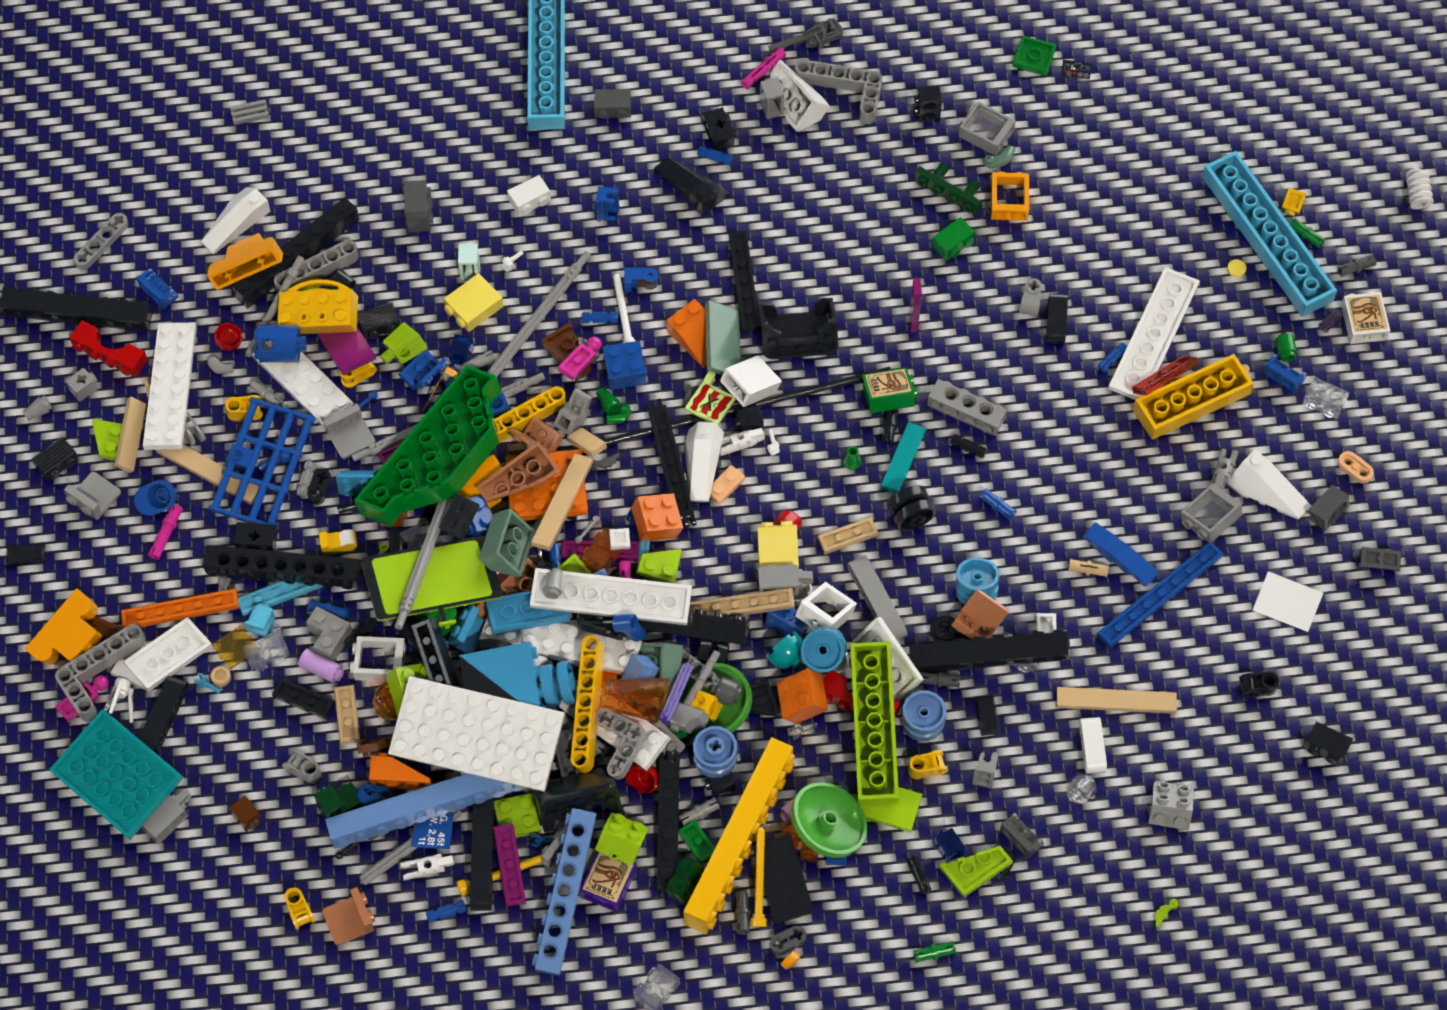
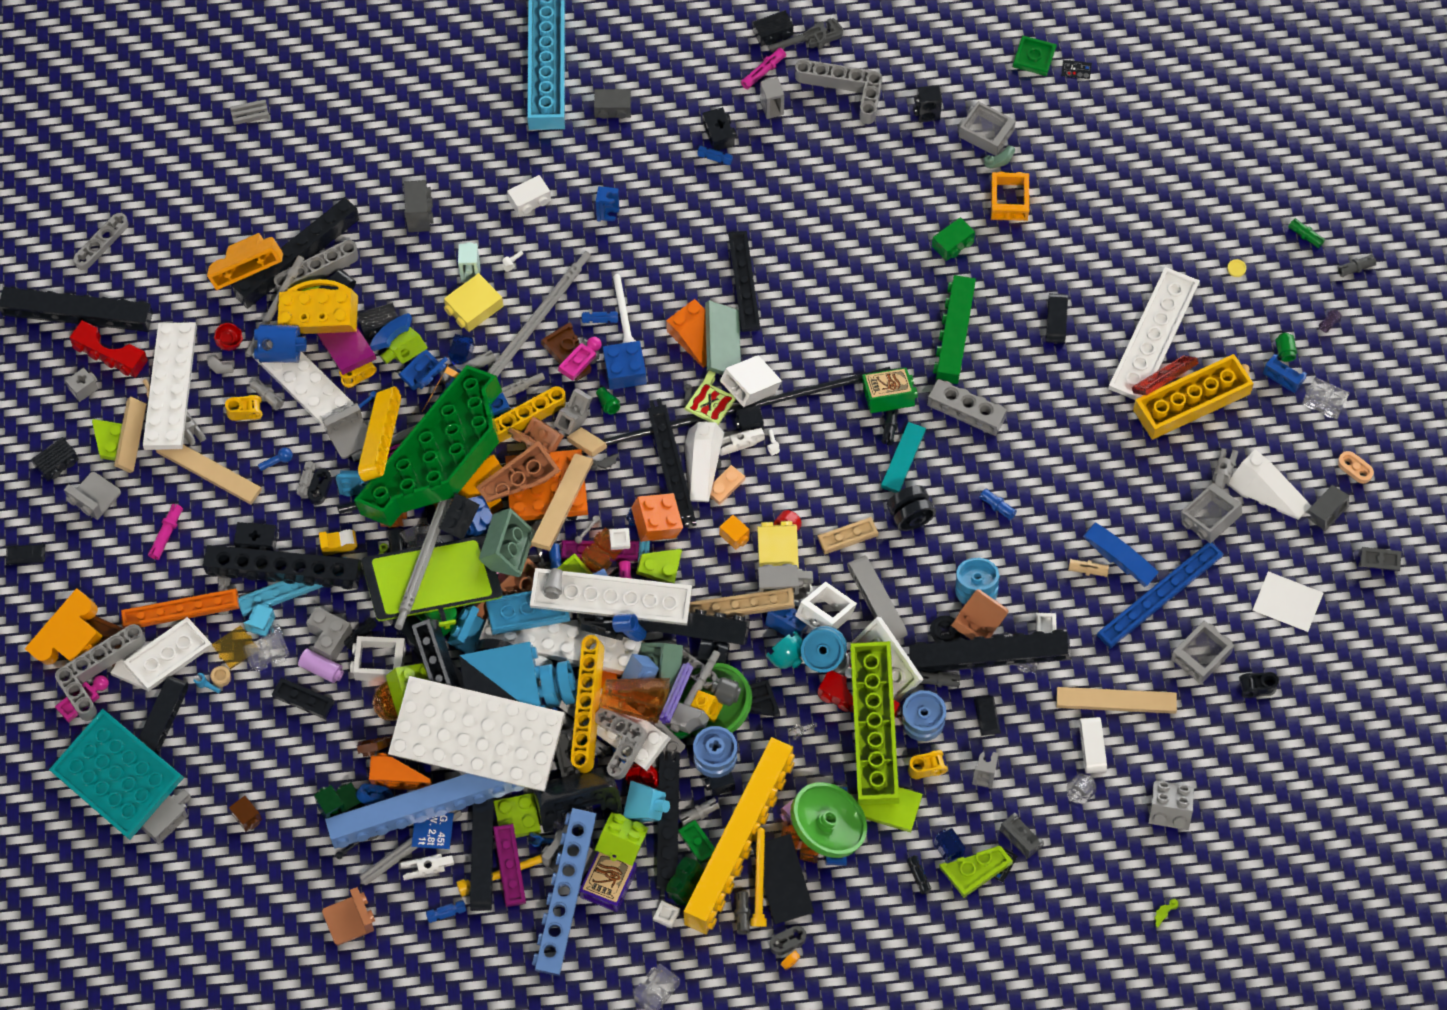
light grey cone [23,396,52,421] -> none
white plant [104,678,134,723] -> none
blue piece [134,480,178,516] -> none
blue hinge [136,268,179,309] -> none
white wedge [201,187,271,255] -> none
blue door [208,398,316,525] -> none
light grey piece [282,749,322,784] -> none
yellow piece [284,888,315,930] -> none
blue pin [308,599,349,621] -> none
tan tile [334,685,360,745] -> none
green arm [606,403,632,424] -> none
blue leg [624,268,659,292] -> none
black wedge [654,158,730,216] -> none
black windscreen [758,298,838,359] -> none
white wedge [770,60,830,131] -> none
orange brick [776,668,828,724] -> none
green cone [843,446,862,470] -> none
magenta tile [909,278,922,332] -> none
green pin [913,941,956,963] -> none
dark green plate [915,163,982,216] -> none
black axle [950,434,987,458] -> none
light grey piece [1019,278,1042,316] -> none
blue axle [1098,342,1127,372] -> none
medium azure brick [1202,151,1337,317] -> none
yellow bracket [1281,188,1306,216] -> none
black brick [1304,721,1353,766] -> none
brick [1341,292,1390,344] -> none
white piece [1406,168,1434,210] -> none
none -> yellow beam [358,386,401,482]
none -> blue tile [370,313,412,351]
none -> medium azure torso [623,781,670,822]
none -> white tile [653,901,680,929]
none -> light orange brick [719,515,750,550]
none -> black brick [752,10,794,47]
none -> green brick [933,275,976,384]
none -> light grey window [1171,620,1234,684]

